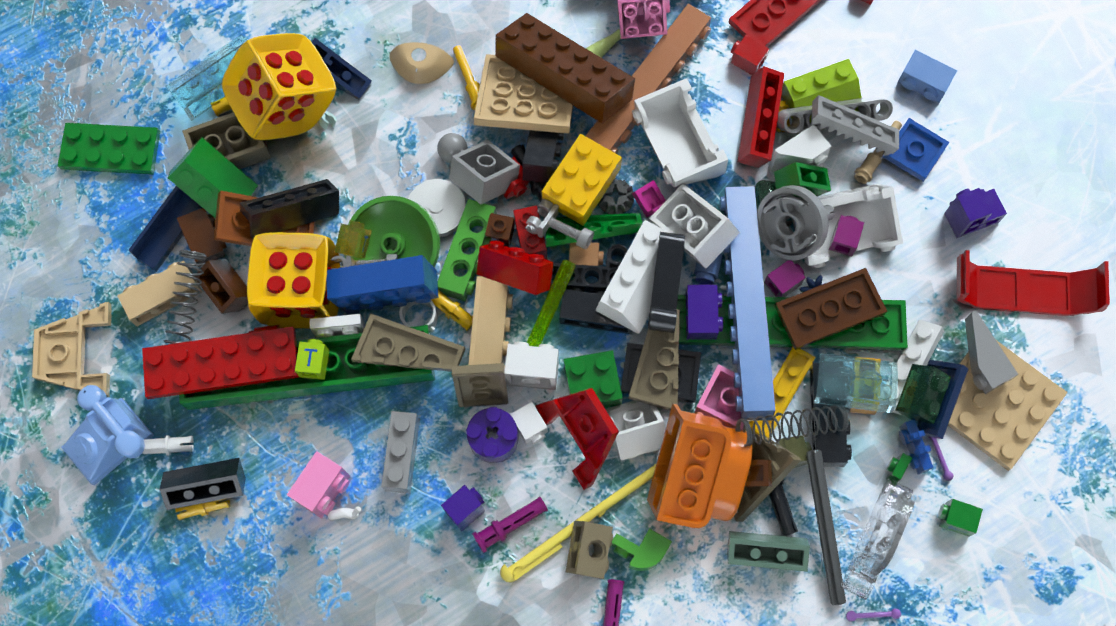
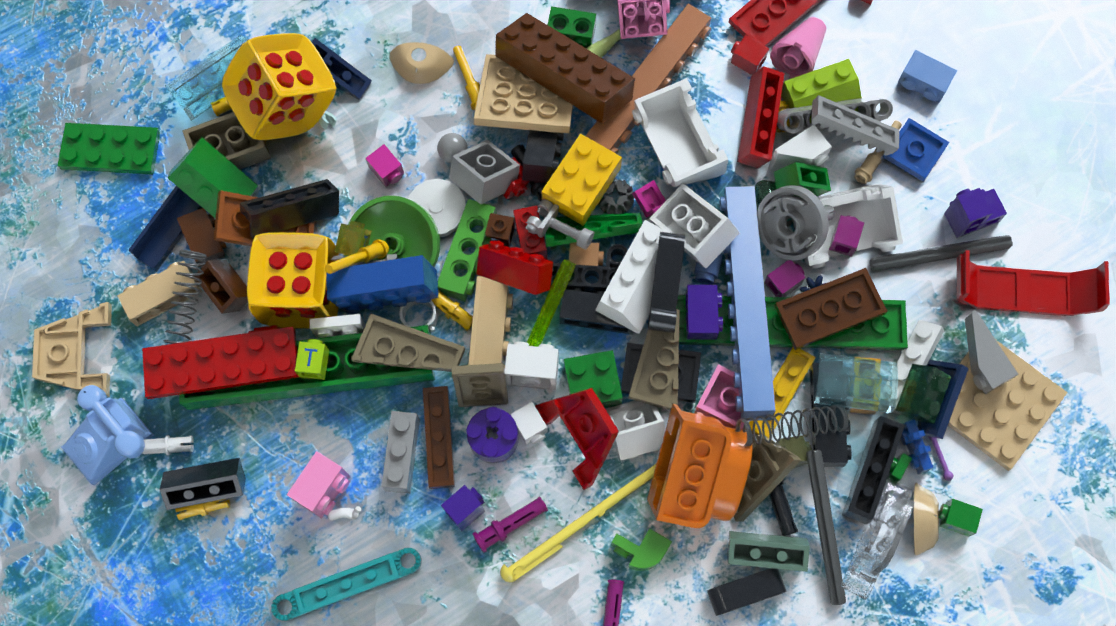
dark tan brick [565,521,613,579] -> none
reddish brown bracket [745,460,772,487] -> none
medium lavender hinge [846,608,901,622] -> none
none -> teal plate [271,548,422,621]
none -> yellow pin [325,239,389,274]
none -> dark pink brick [365,144,404,187]
none -> reddish brown gear [423,386,455,489]
none -> green brick [547,6,597,48]
none -> black beam [707,568,787,616]
none -> bright pink cone [770,17,827,78]
none -> black brick [842,416,905,525]
none -> dark grey axle [869,235,1013,272]
none -> tan piece [913,483,939,555]

